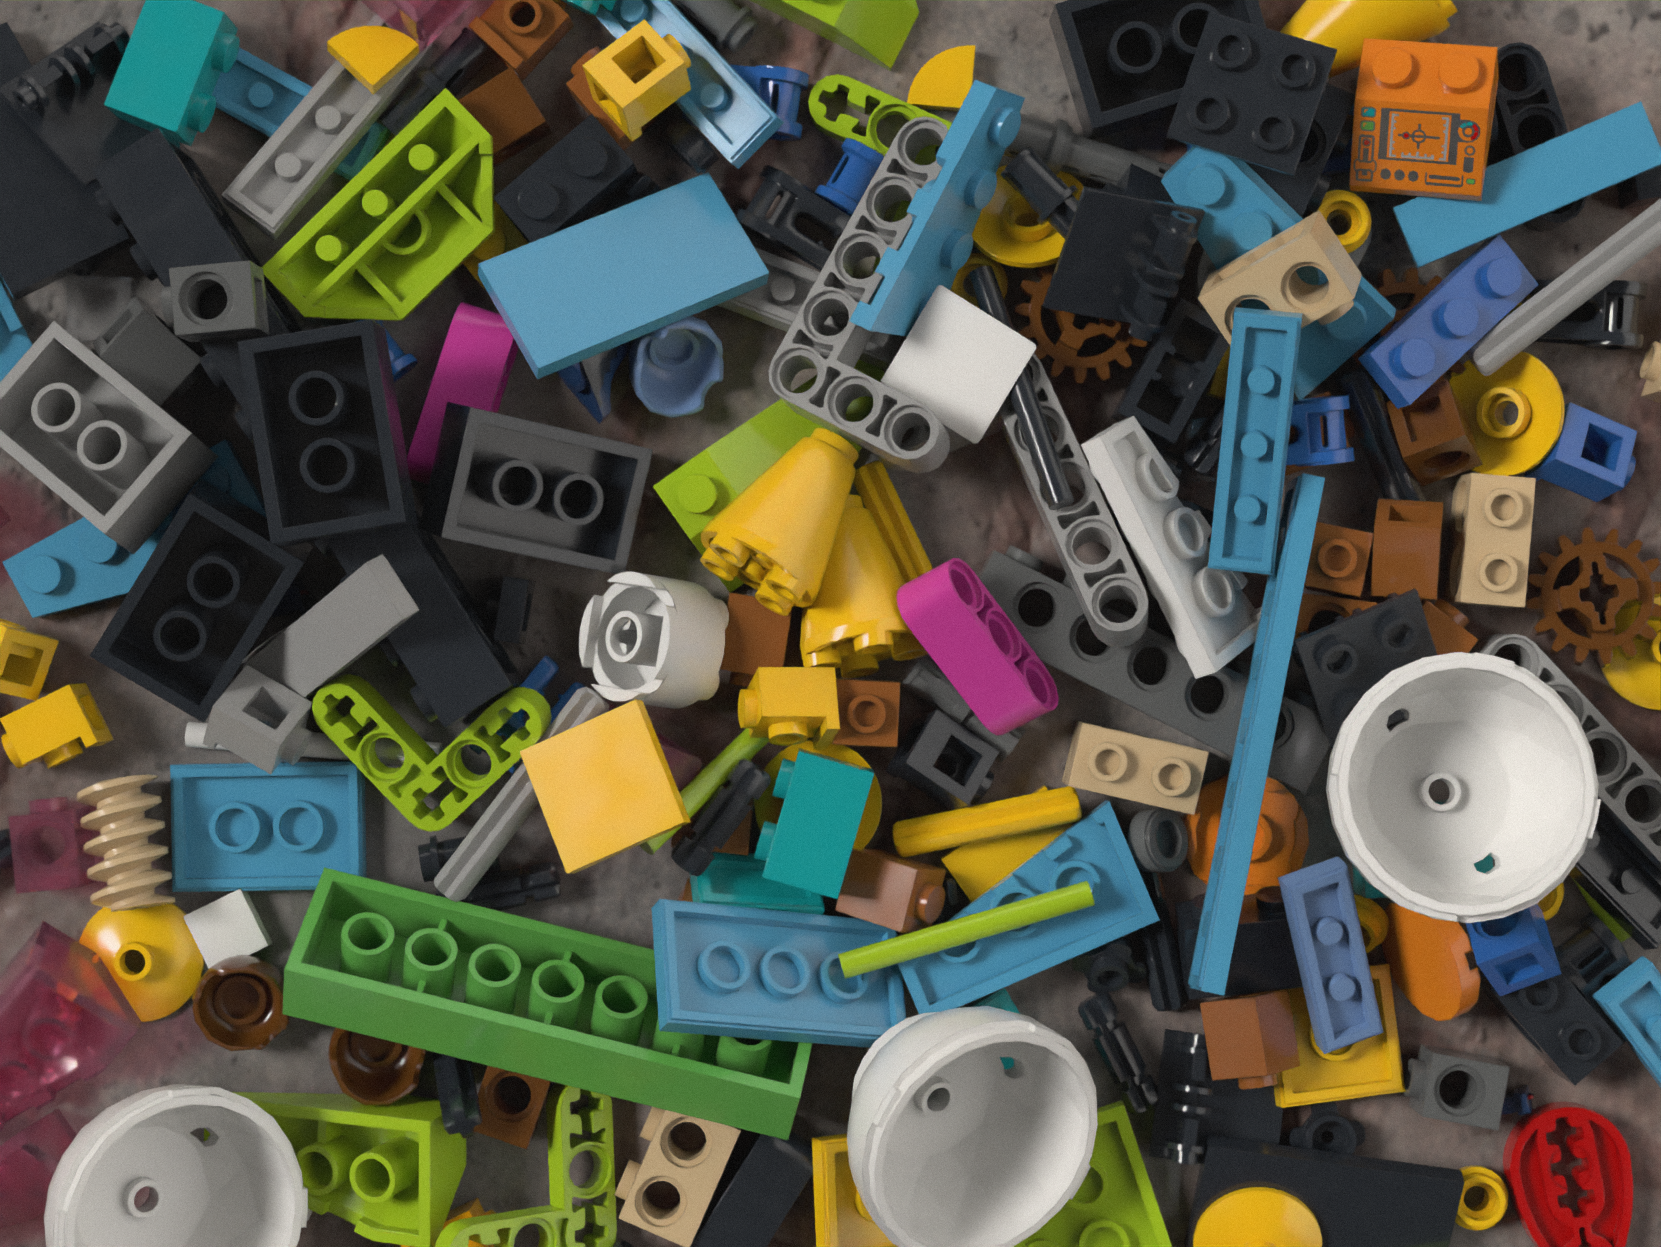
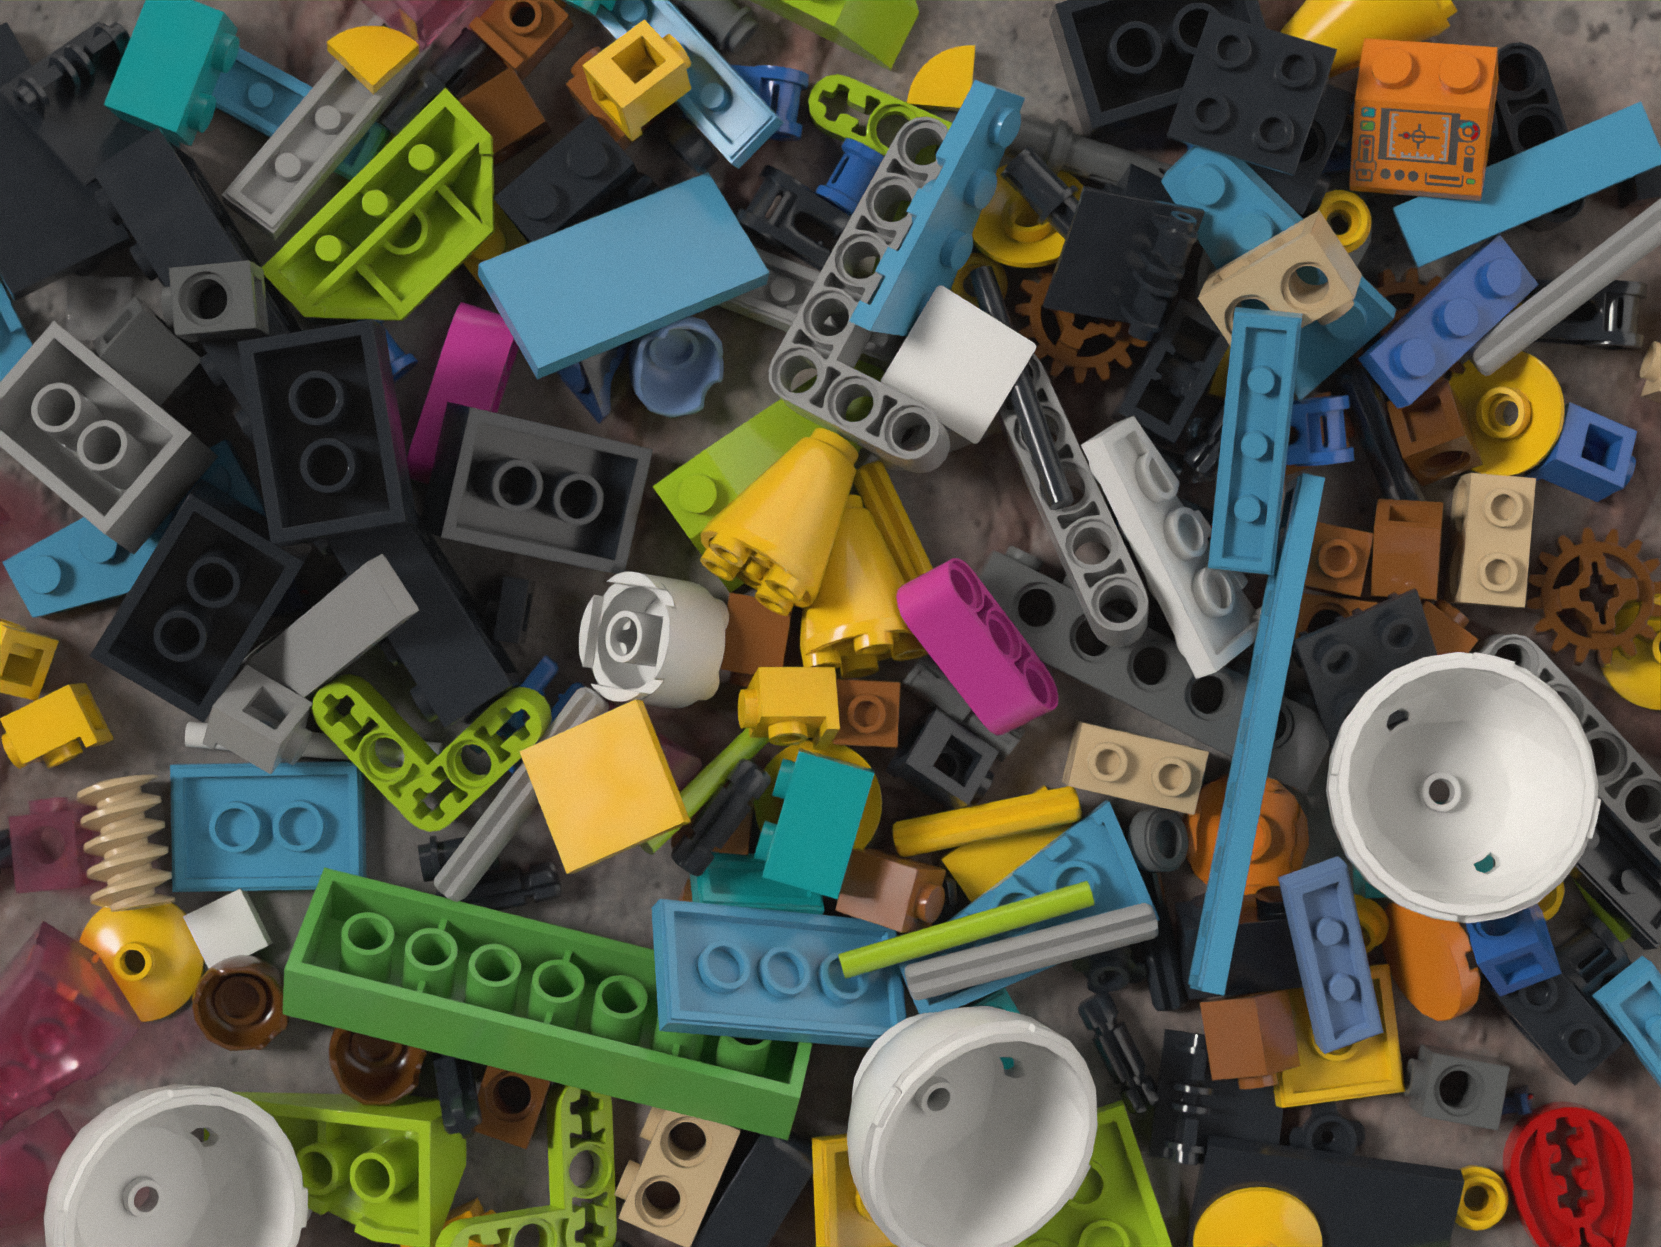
none -> light grey axle [905,903,1158,1000]

